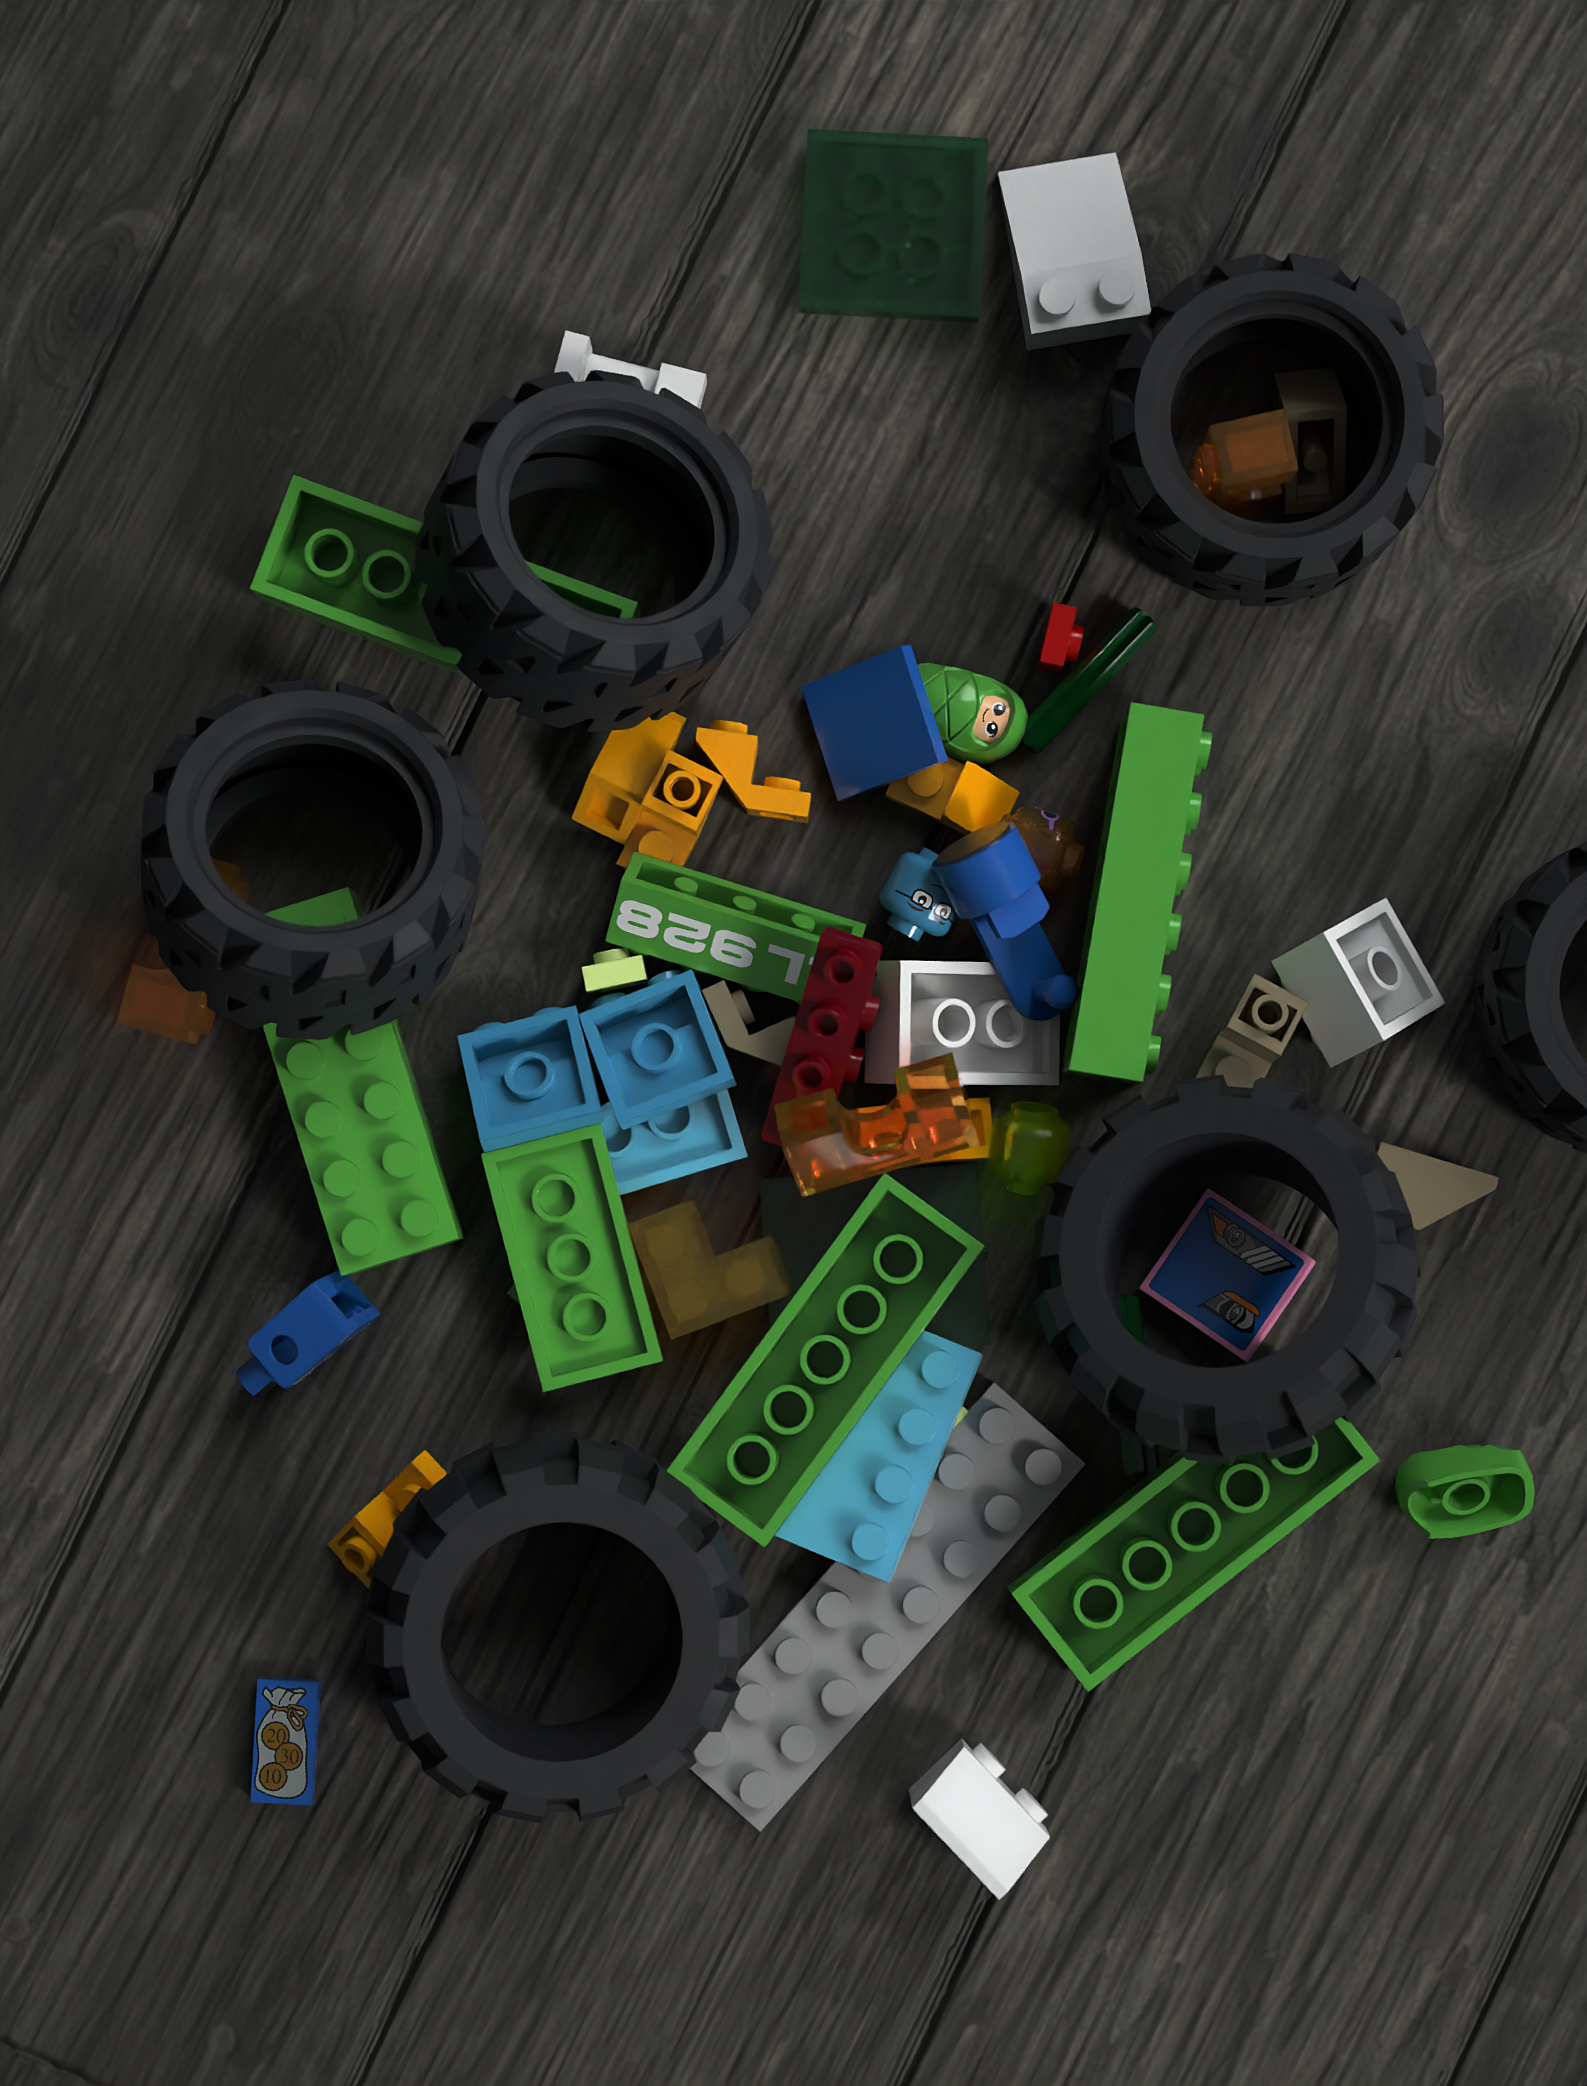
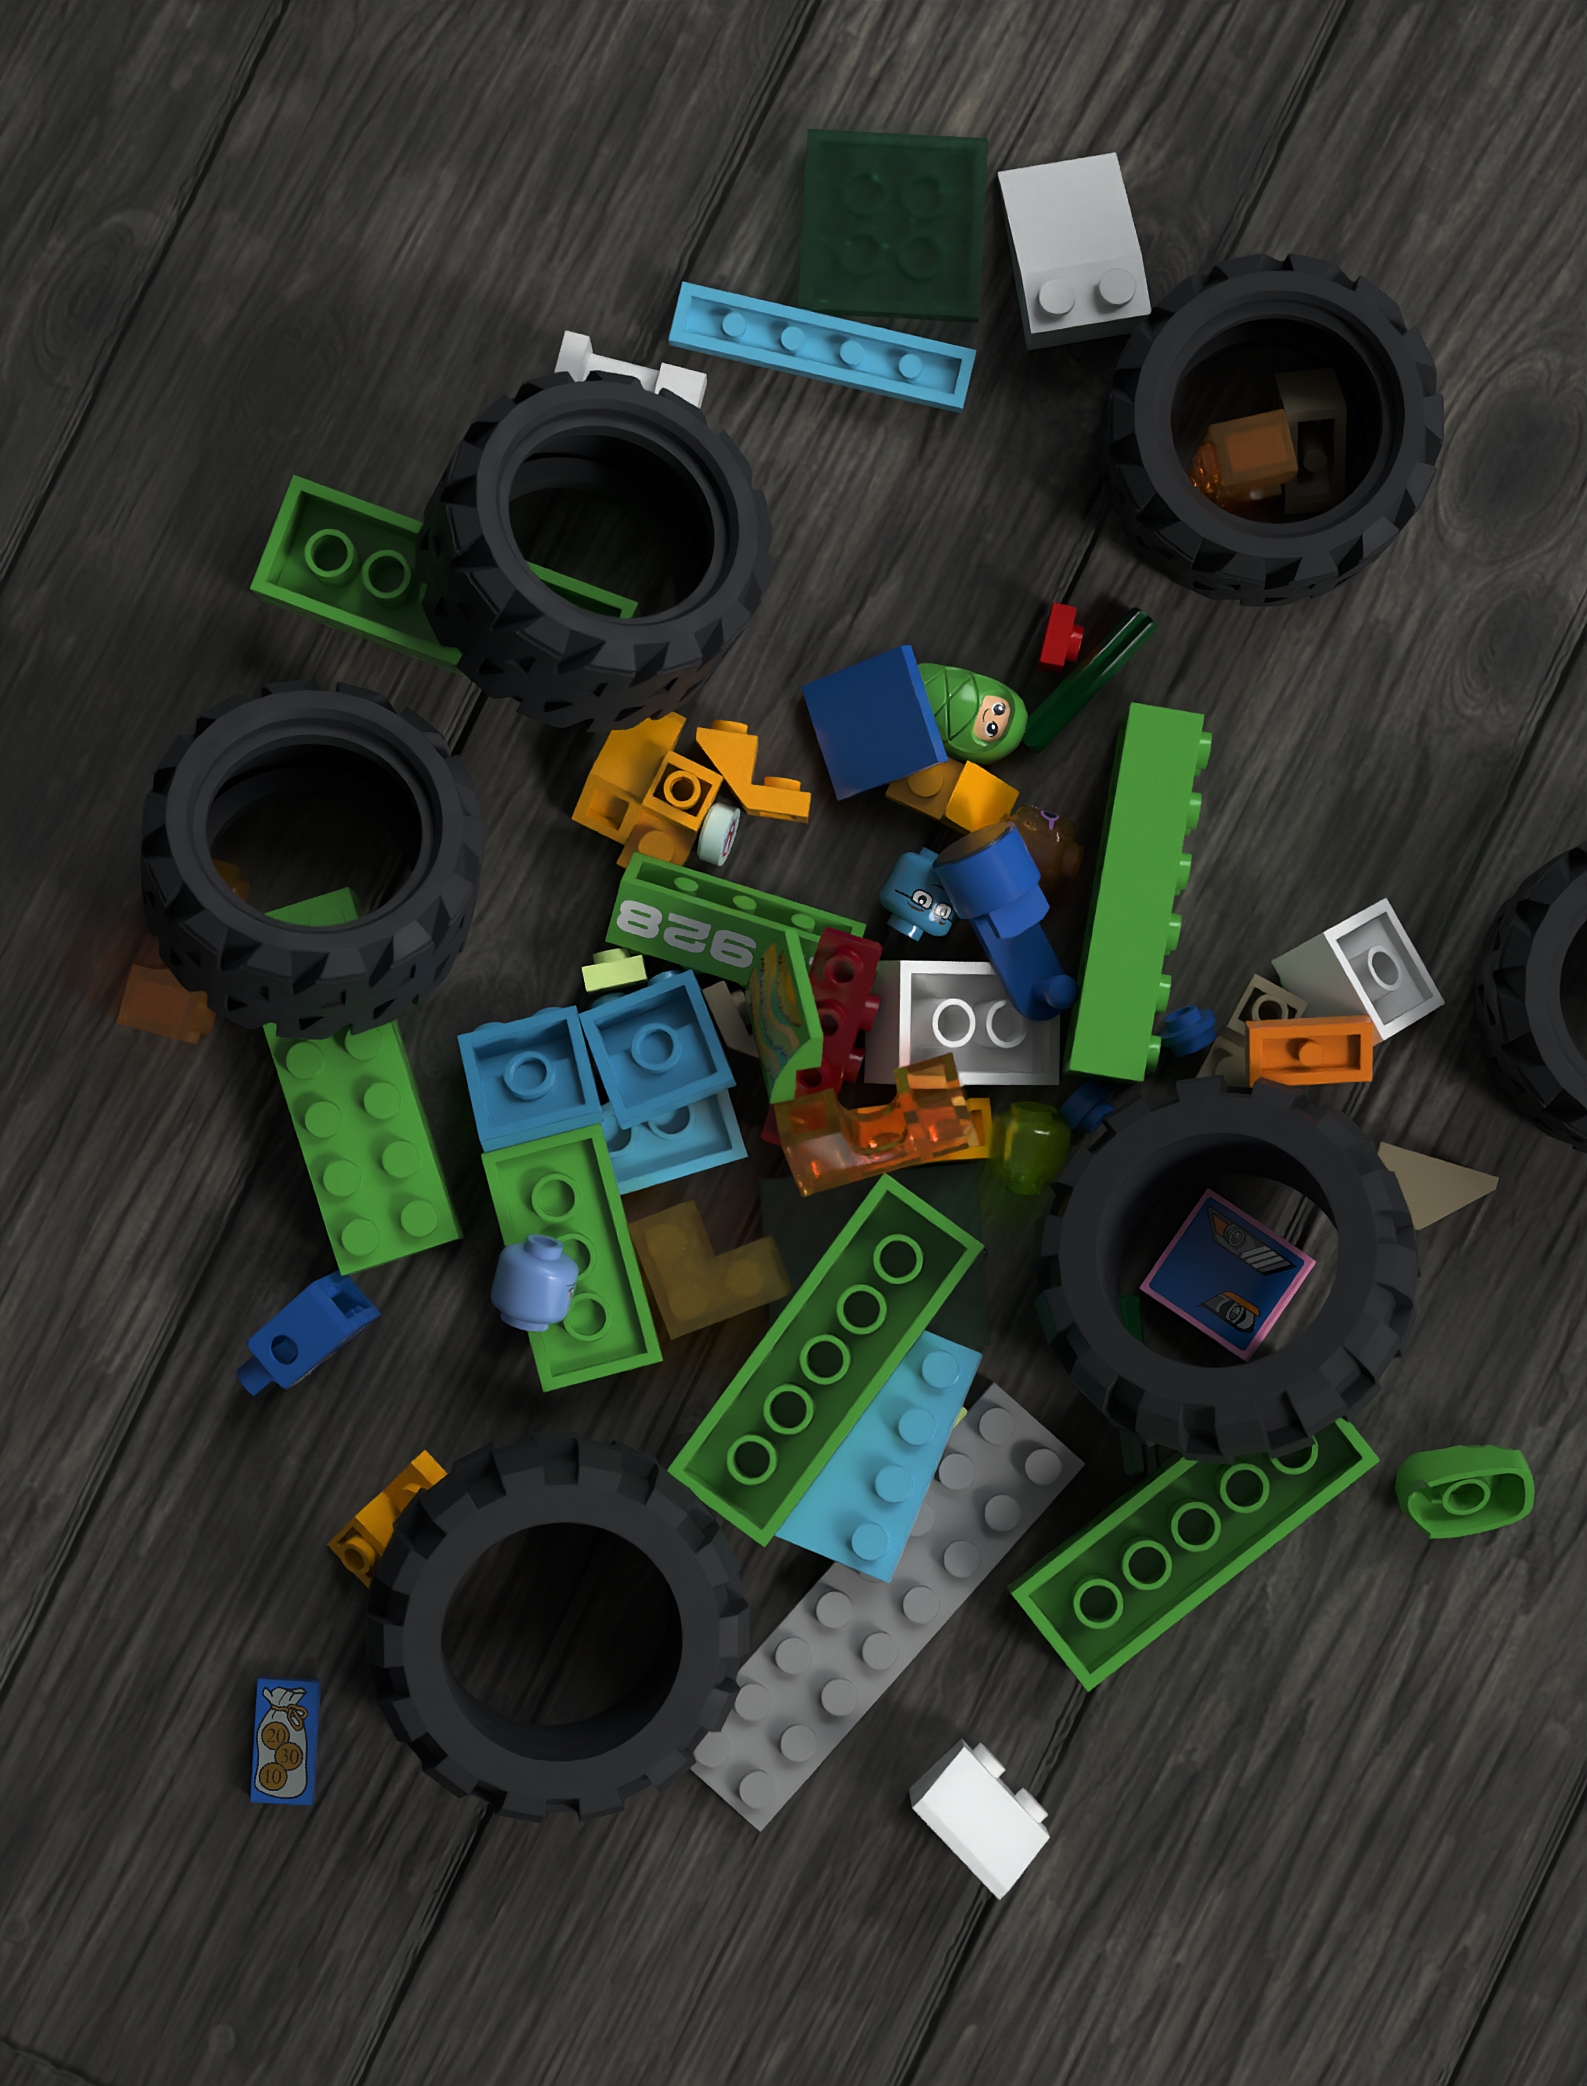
none -> medium blue head [490,1234,579,1332]
none -> medium azure plate [668,281,976,414]
none -> light aqua tile [697,802,740,866]
none -> slope [744,928,823,1104]
none -> blue plate [1059,1078,1115,1134]
none -> blue plate [1157,1004,1217,1057]
none -> orange plate [1245,1015,1373,1088]

